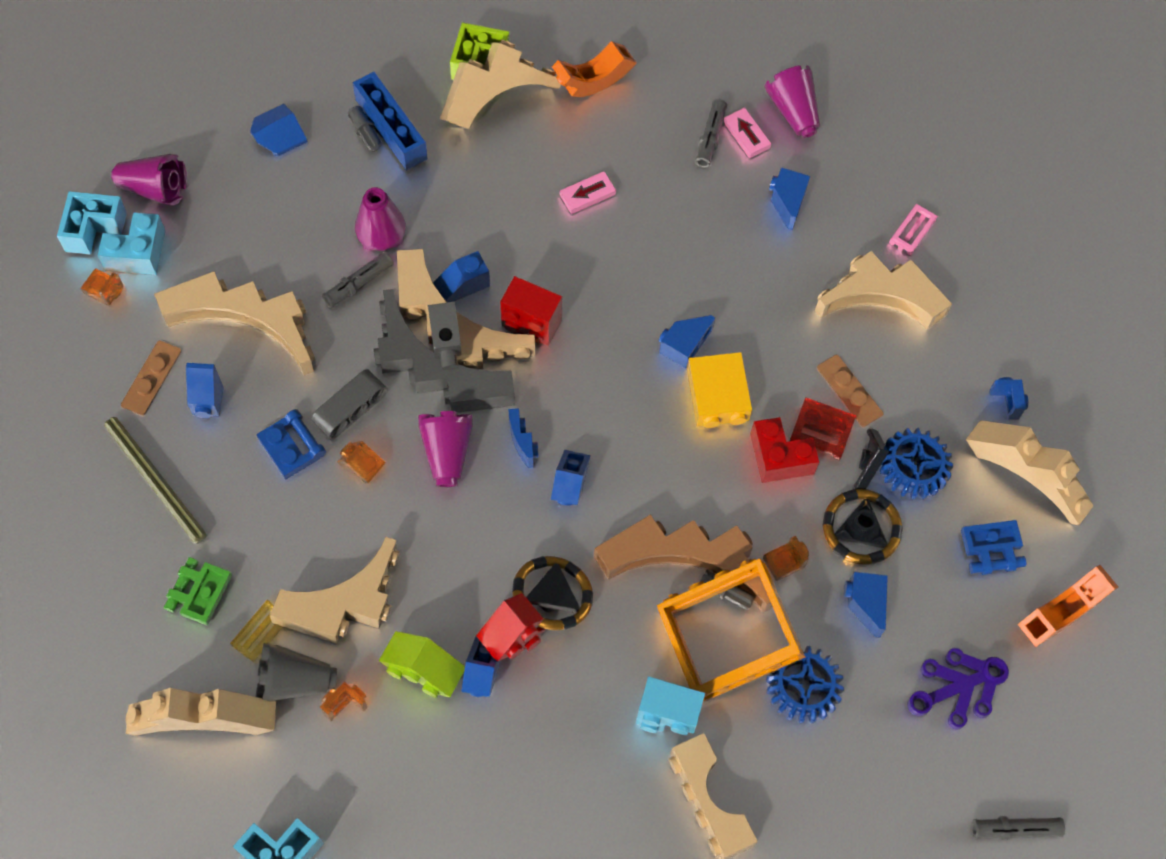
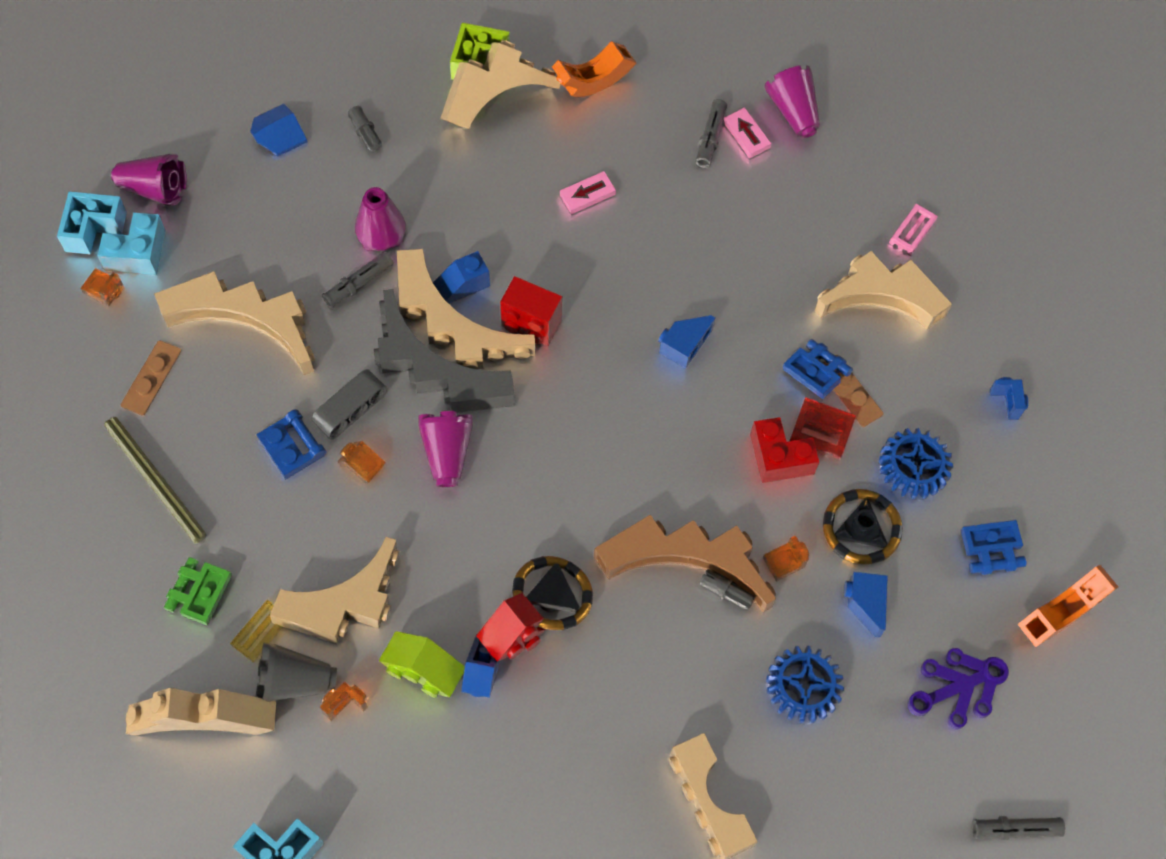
blue slope [186,363,224,418] -> none
blue brick [352,72,428,171] -> none
dark grey torso [428,302,462,370] -> none
blue slope [508,408,538,468] -> none
blue slope [551,450,591,506] -> none
medium azure brick [636,676,705,735] -> none
light orange window [656,558,805,702] -> none
yellow brick [687,352,752,428] -> none
blue slope [769,167,810,230] -> none
black tile [854,427,889,489] -> none
tan arch [966,420,1093,525] -> none
none -> blue plate [783,339,853,399]

